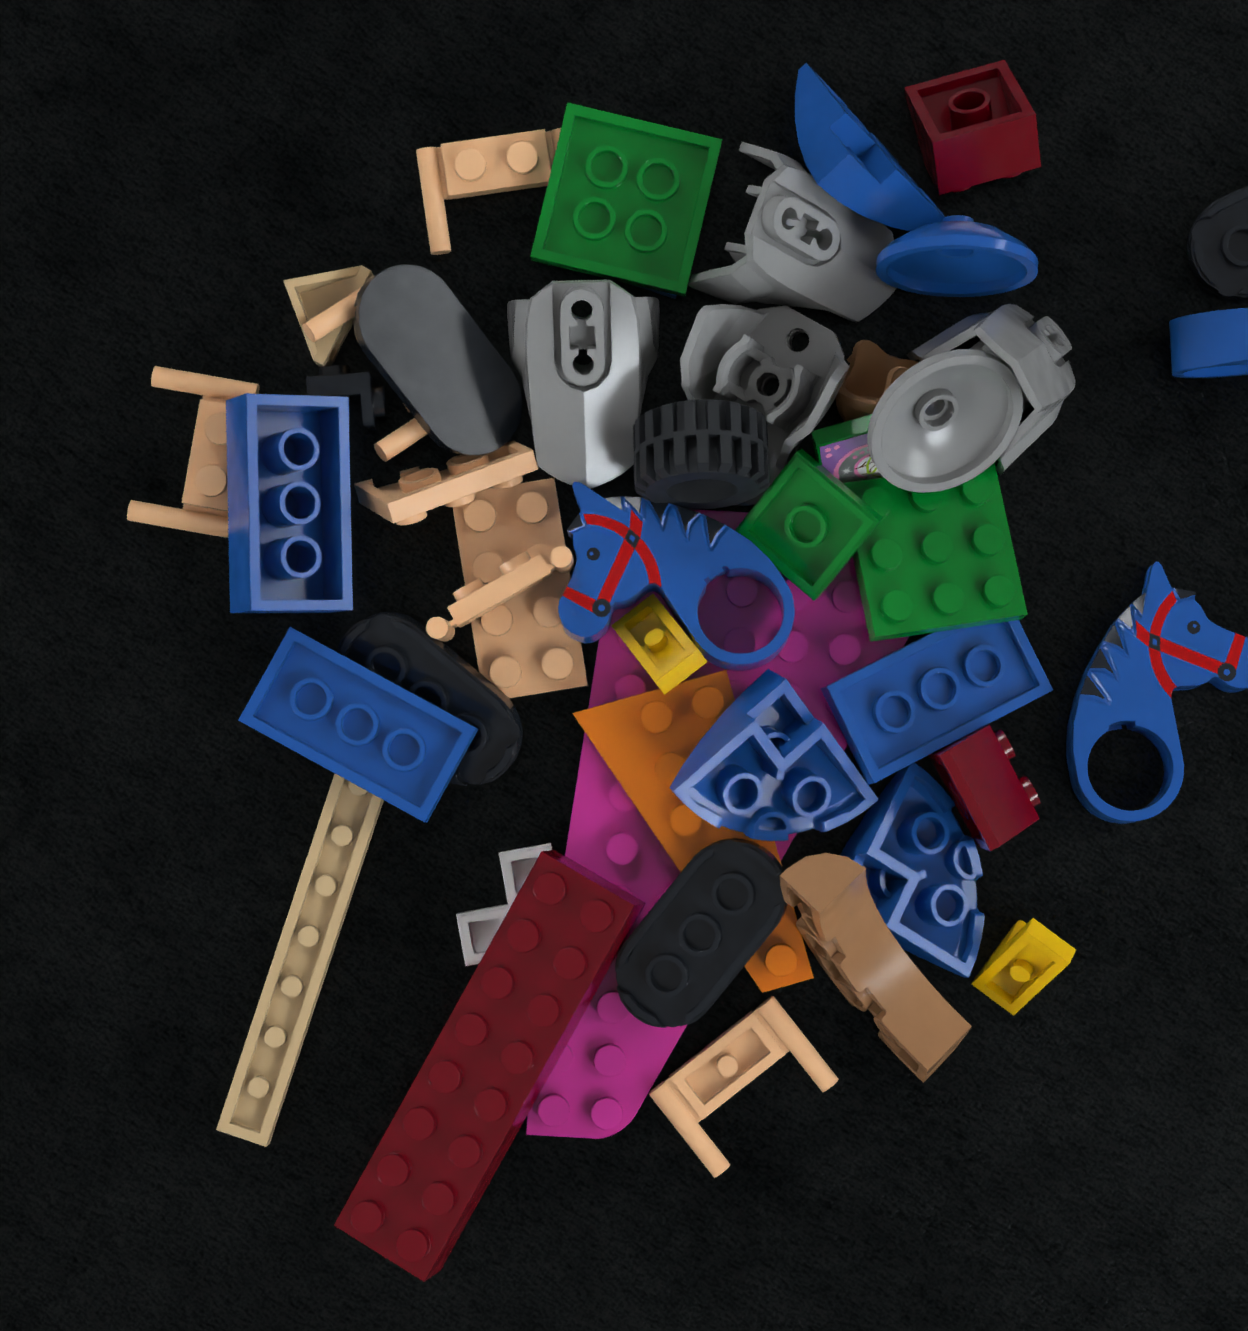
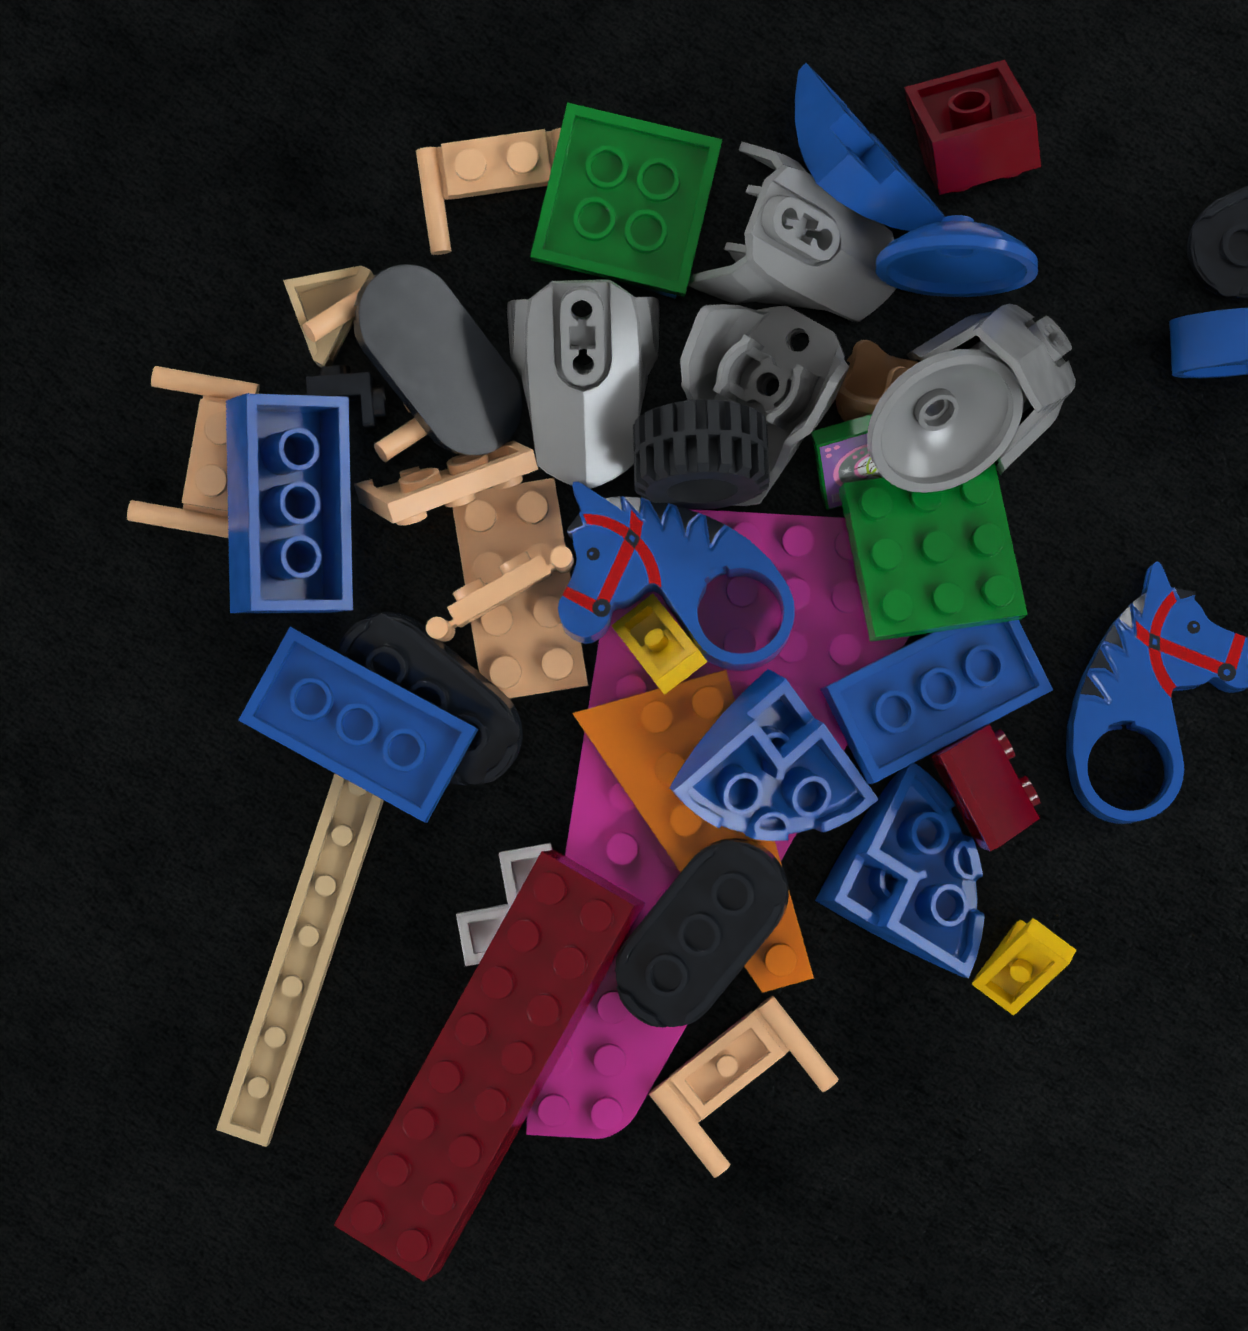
green tile [735,449,883,601] -> none
medium nougat brick [780,853,972,1083] -> none

